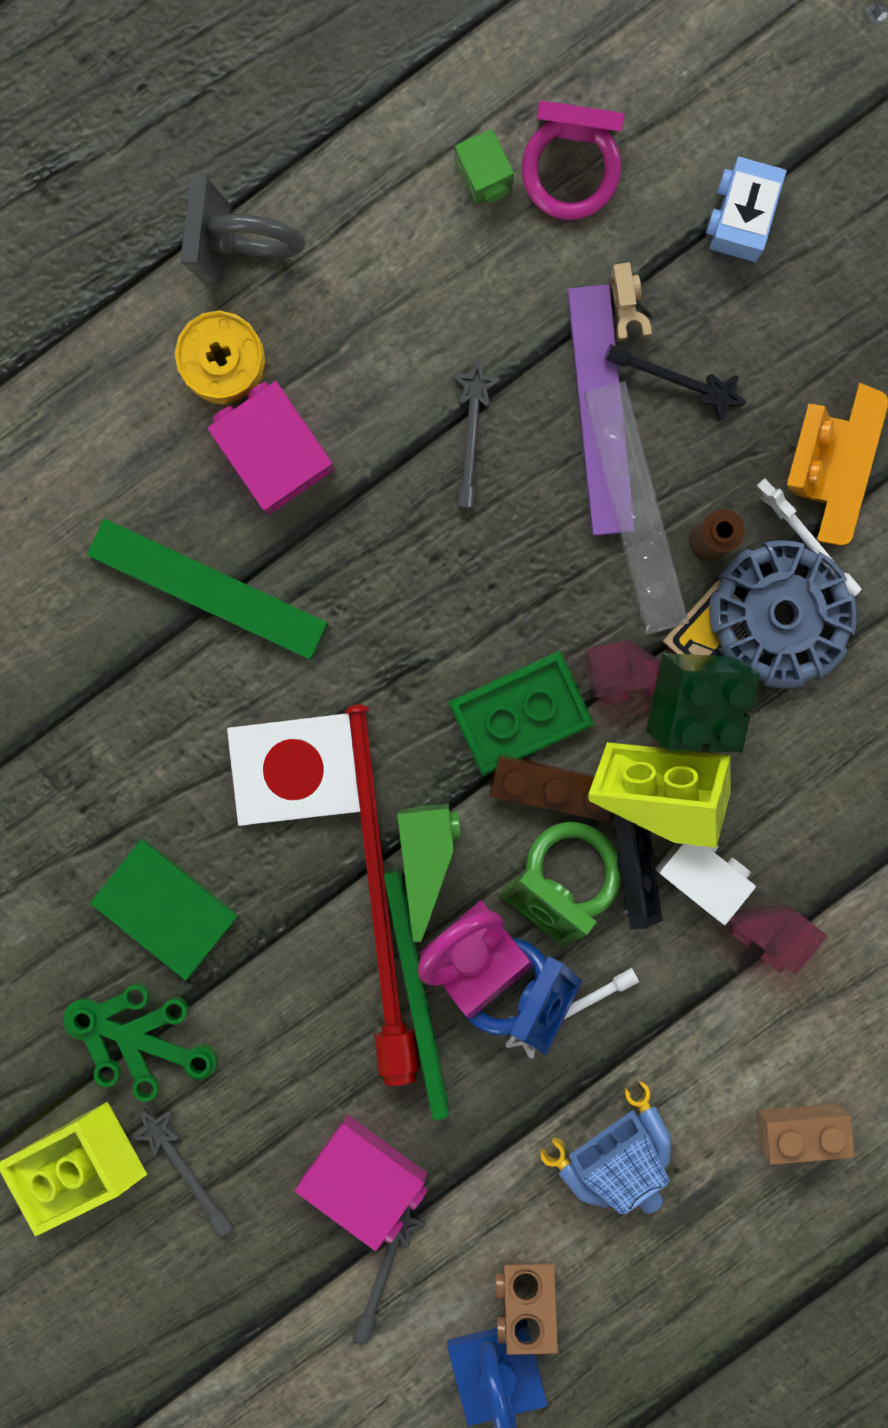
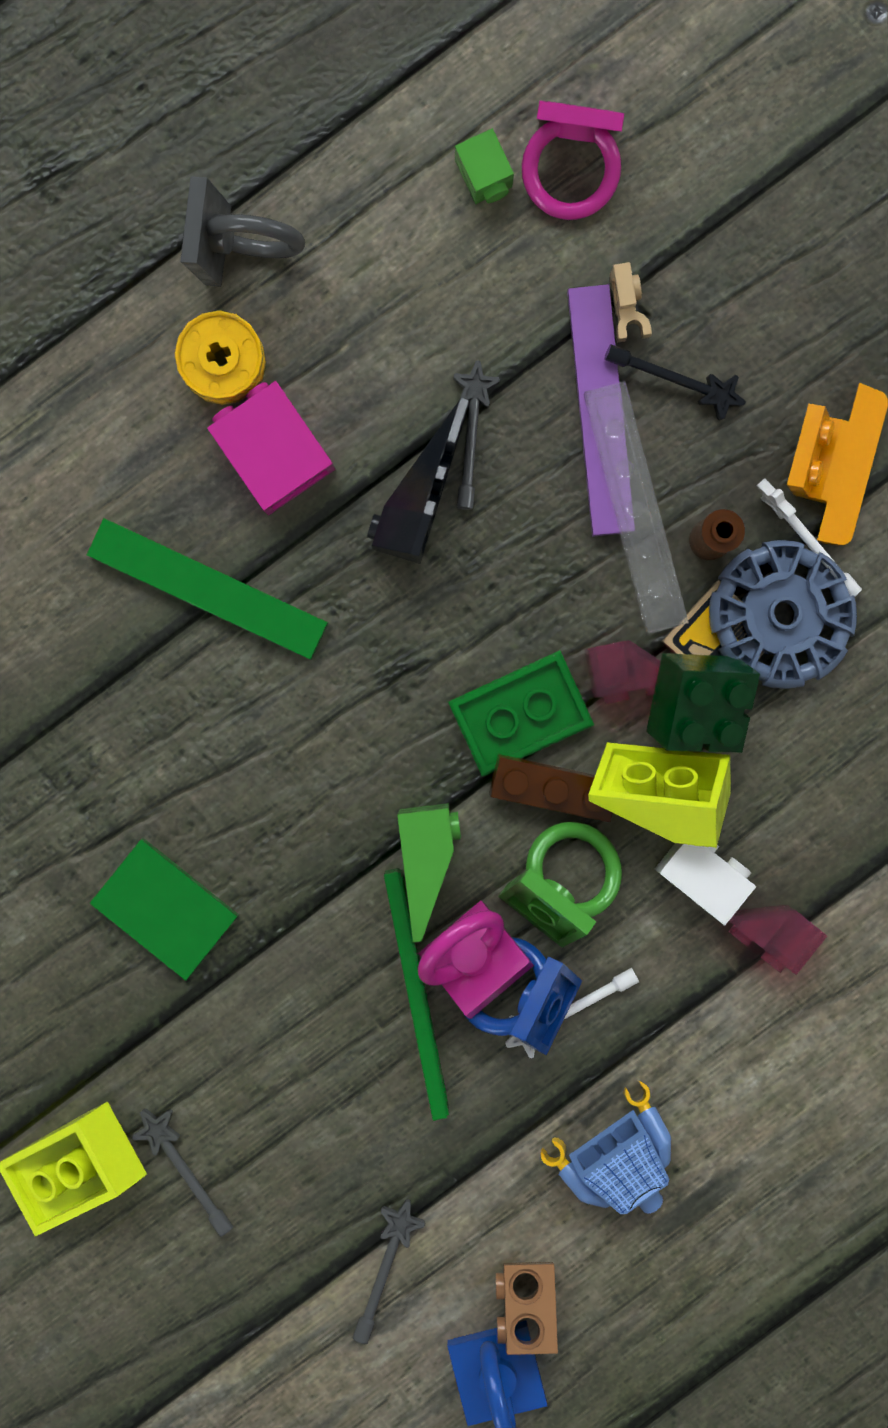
green plant [63,983,218,1102] -> none
flag [227,704,420,1086] -> none
dark pink brick [294,1114,428,1251] -> none
black plate [611,813,663,929] -> none
brick [706,156,787,262] -> none
medium nougat brick [757,1103,854,1165] -> none
none -> black wedge [367,398,469,564]

